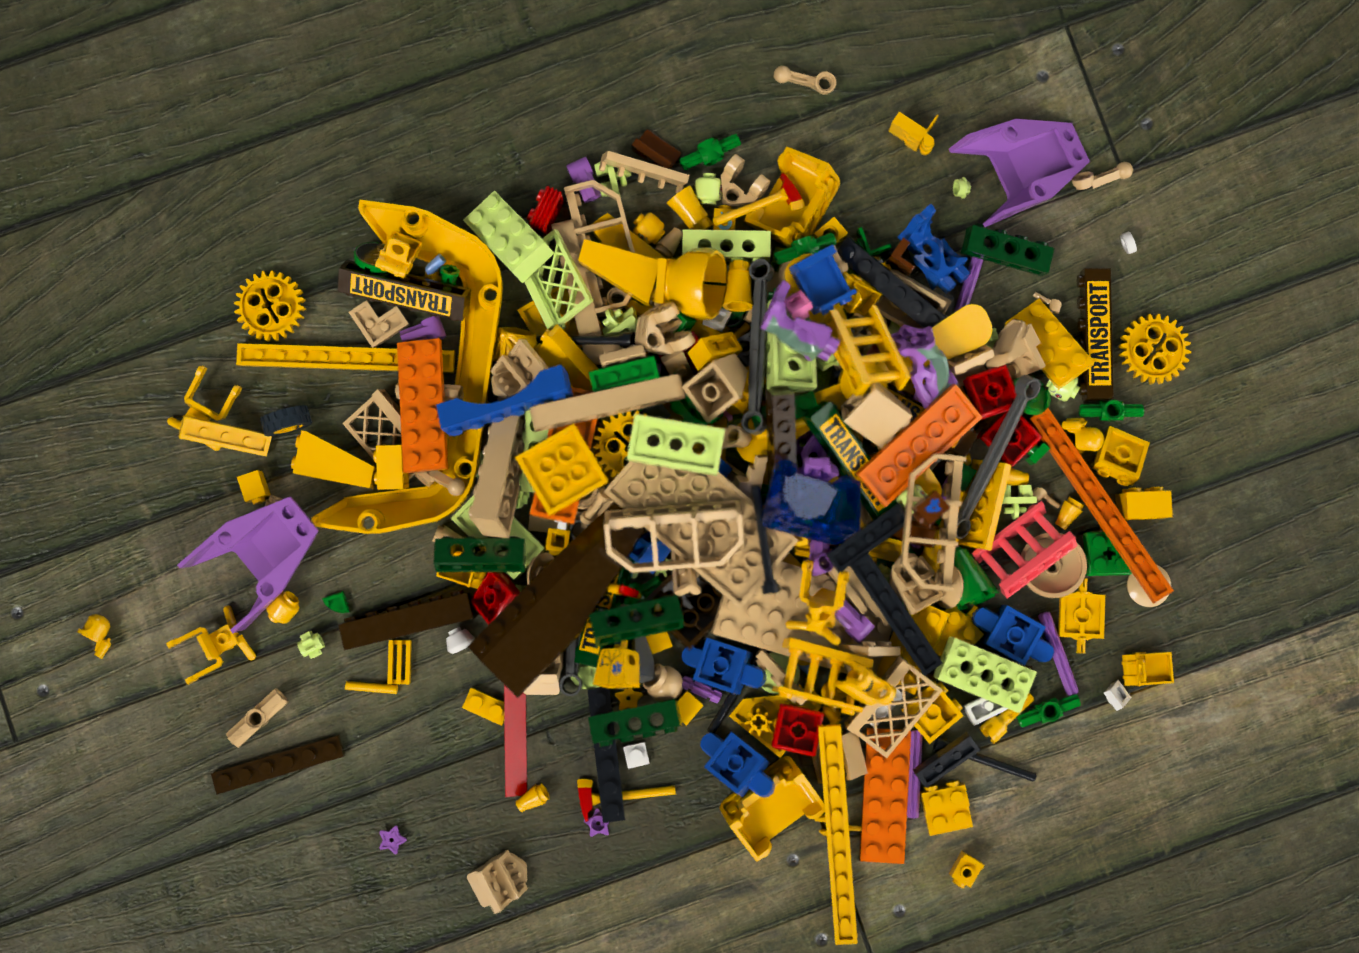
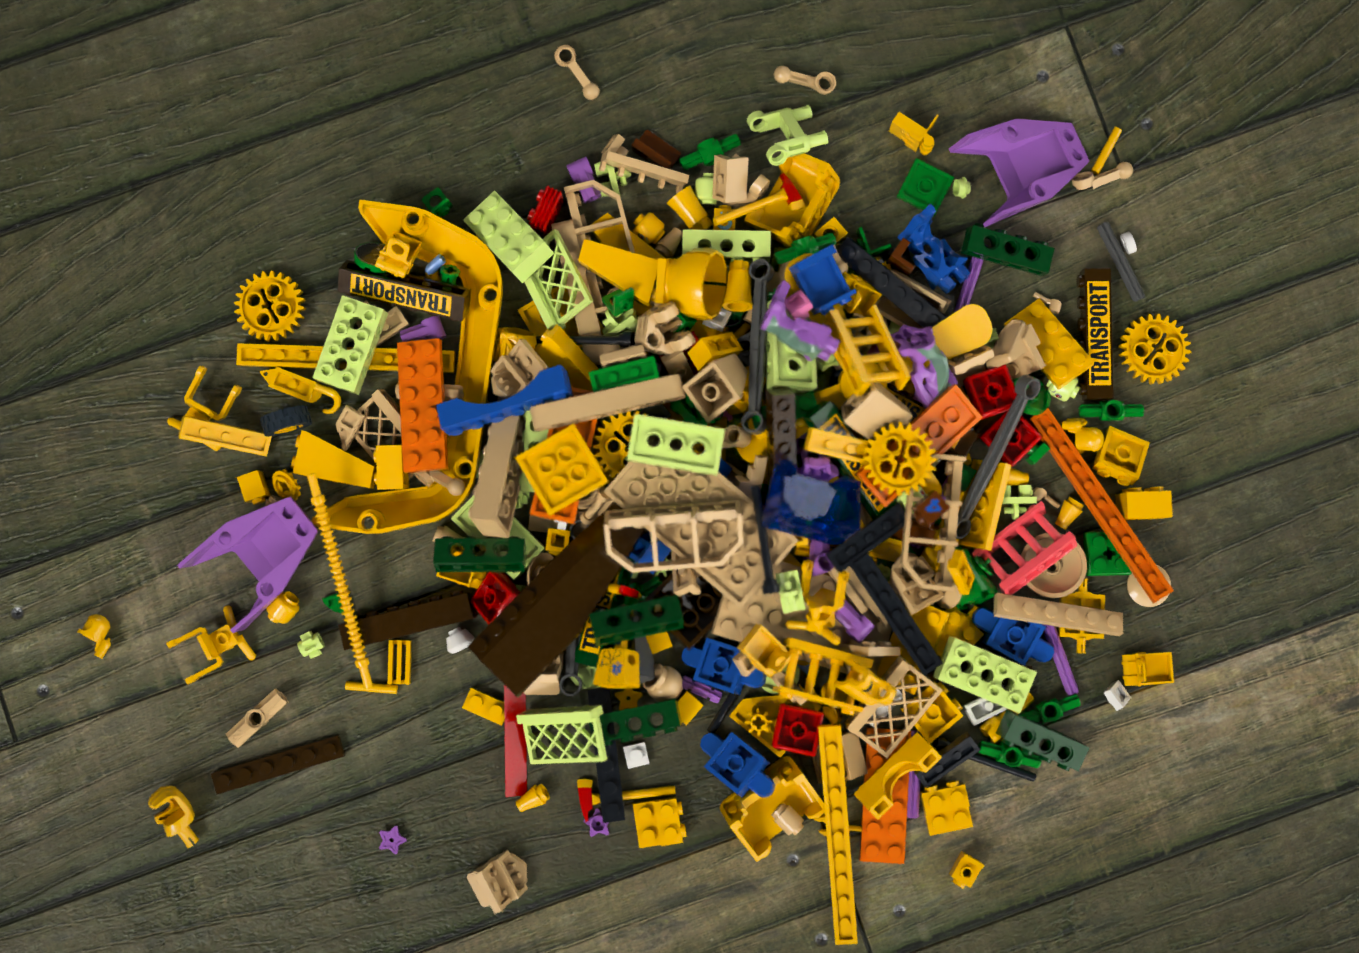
none -> yellow piece [148,785,199,848]
none -> yellow plate [260,367,341,414]
none -> yellow gear [272,469,301,501]
none -> yellow hose [307,473,373,689]
none -> yellowish green brick [313,295,388,395]
none -> tan tile [336,405,366,451]
none -> green bracket [422,187,453,217]
none -> yellowish green fence [516,705,607,764]
none -> tan piece [555,45,600,100]
none -> tan tile [601,134,629,156]
none -> green bracket [602,287,634,317]
none -> yellow plate [633,796,687,848]
none -> tan panel [713,154,748,203]
none -> tan tile [733,651,756,677]
none -> yellow piece [737,624,792,678]
none -> yellowish green connector [747,105,828,166]
none -> tan brick [771,802,804,836]
none -> yellowish green hips [775,569,806,614]
none -> yellow plate [804,428,871,465]
none -> yellow arch [854,732,942,819]
none -> yellow gear [862,422,937,496]
none -> green tile [896,158,954,216]
none -> yellow plate [947,550,975,595]
none -> green plant [974,555,993,576]
none -> green axle [978,741,1042,768]
none -> tan plate [994,593,1123,636]
none -> dark green brick [996,709,1090,772]
none -> yellow piece [1091,127,1122,175]
none -> dark grey axle [1097,222,1145,302]

